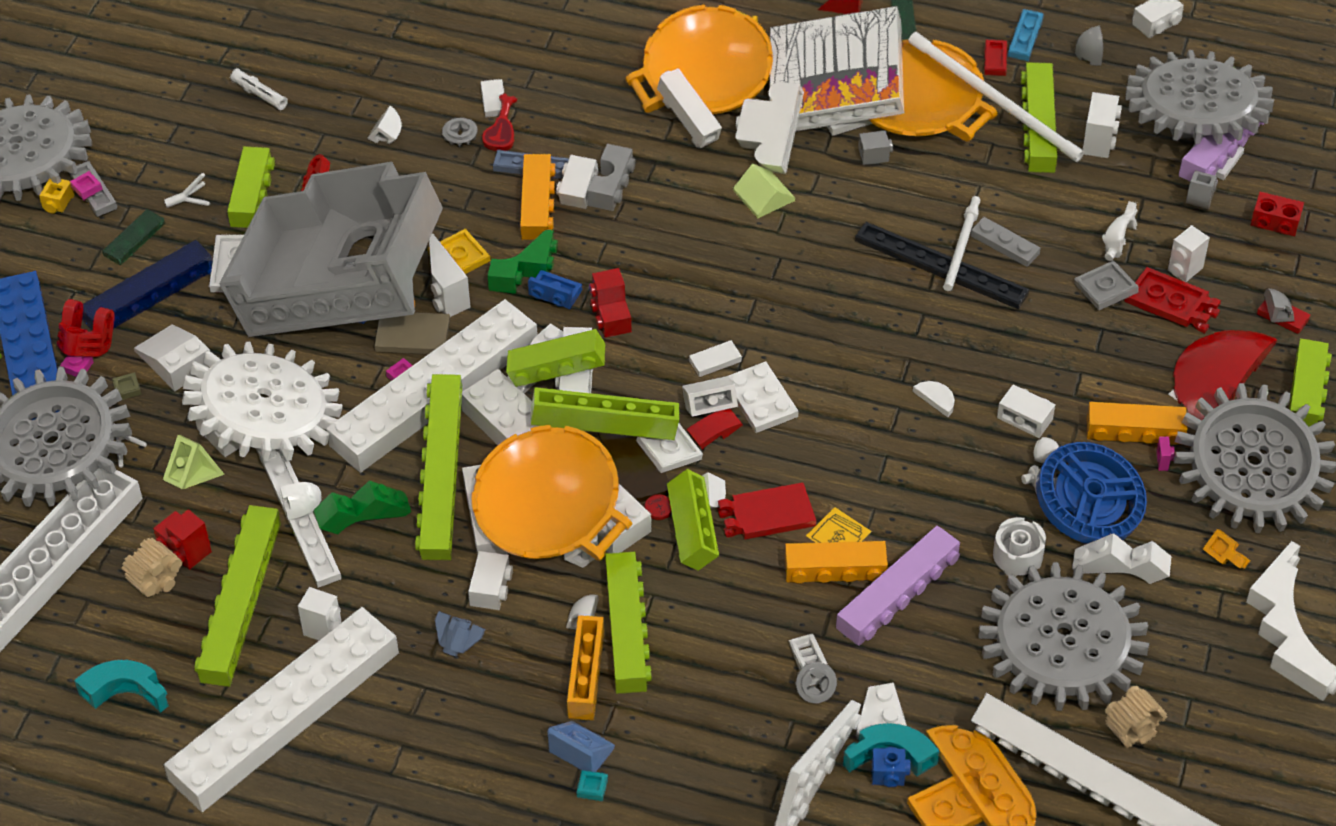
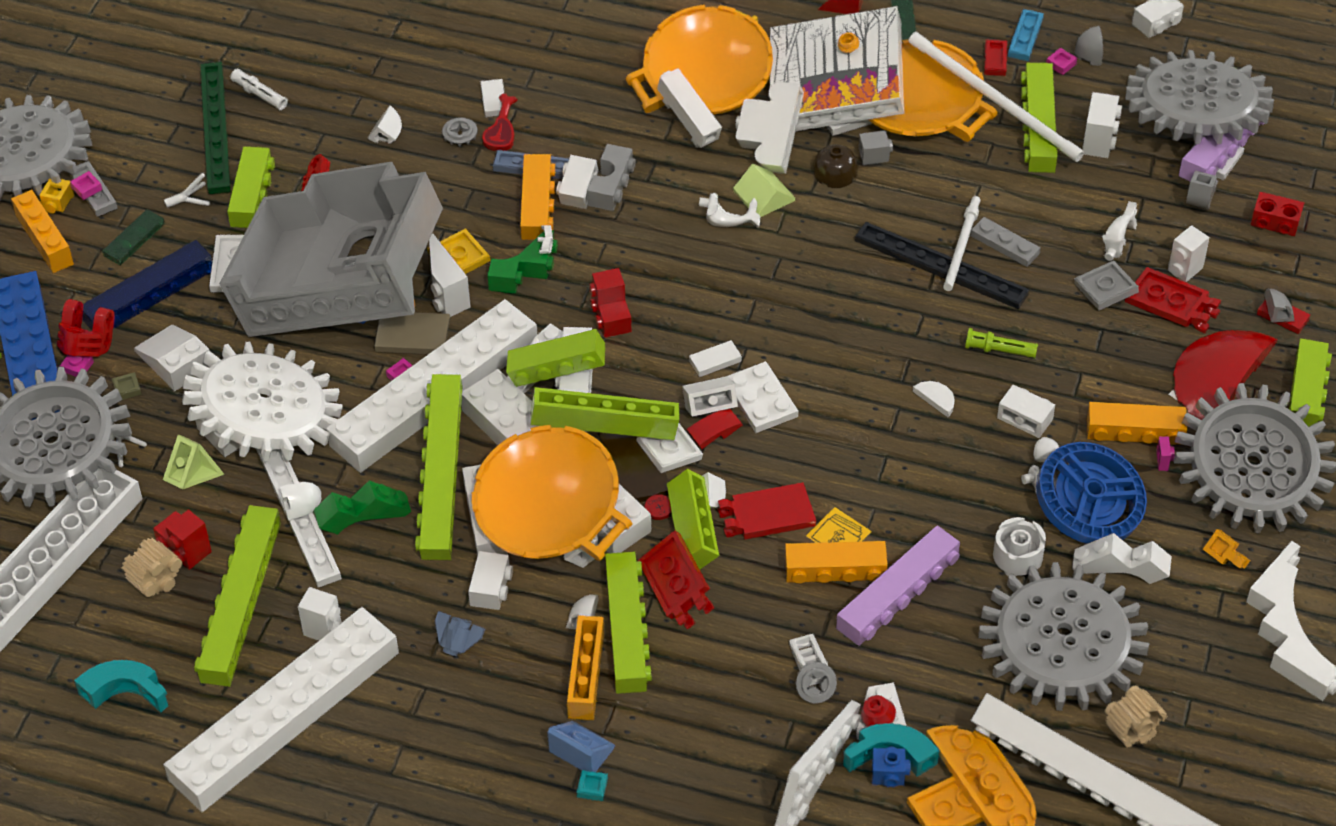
blue bracket [528,270,582,309] -> none
none -> light orange brick [11,190,74,273]
none -> dark green plate [200,62,231,194]
none -> white piece [538,225,553,254]
none -> red tile [638,530,714,630]
none -> white animal [699,193,761,229]
none -> dark brown cylinder [813,144,858,188]
none -> light orange plate [838,32,860,53]
none -> red cone [861,695,896,727]
none -> lime pin [965,328,1038,359]
none -> dark pink plate [1046,48,1077,75]

